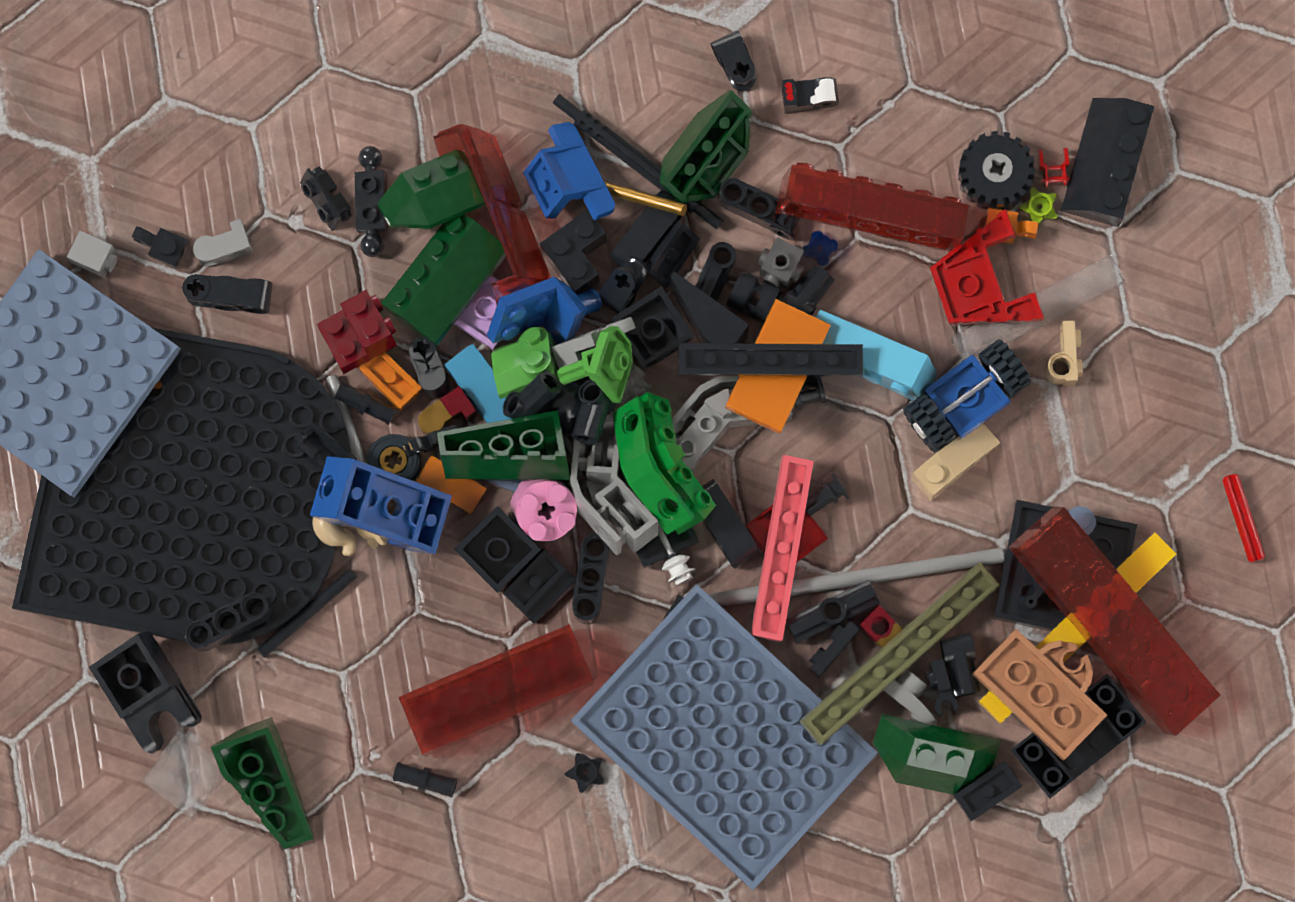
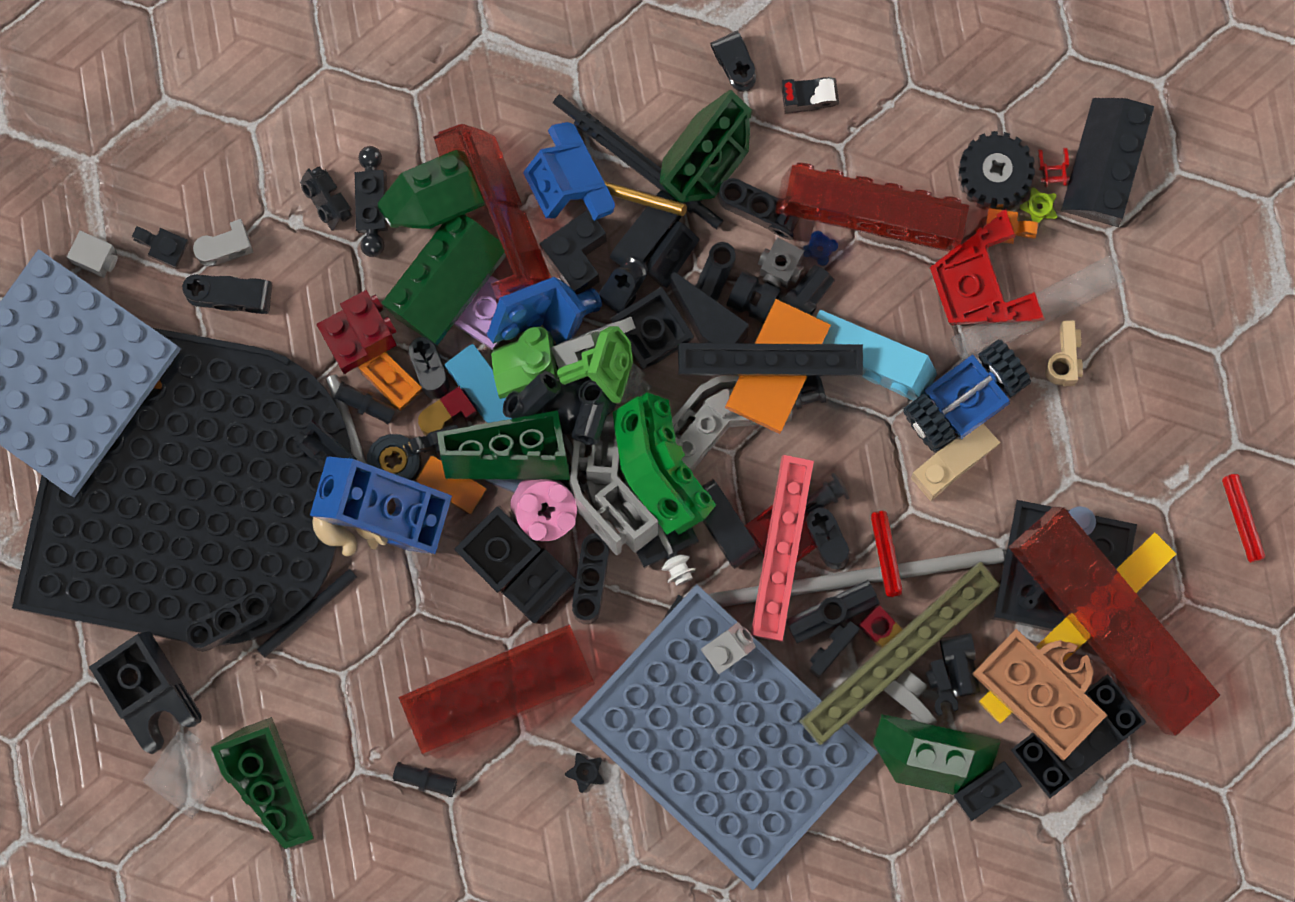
none -> light grey bracket [701,622,756,674]
none -> black piece [807,508,850,569]
none -> red axle [871,510,902,597]

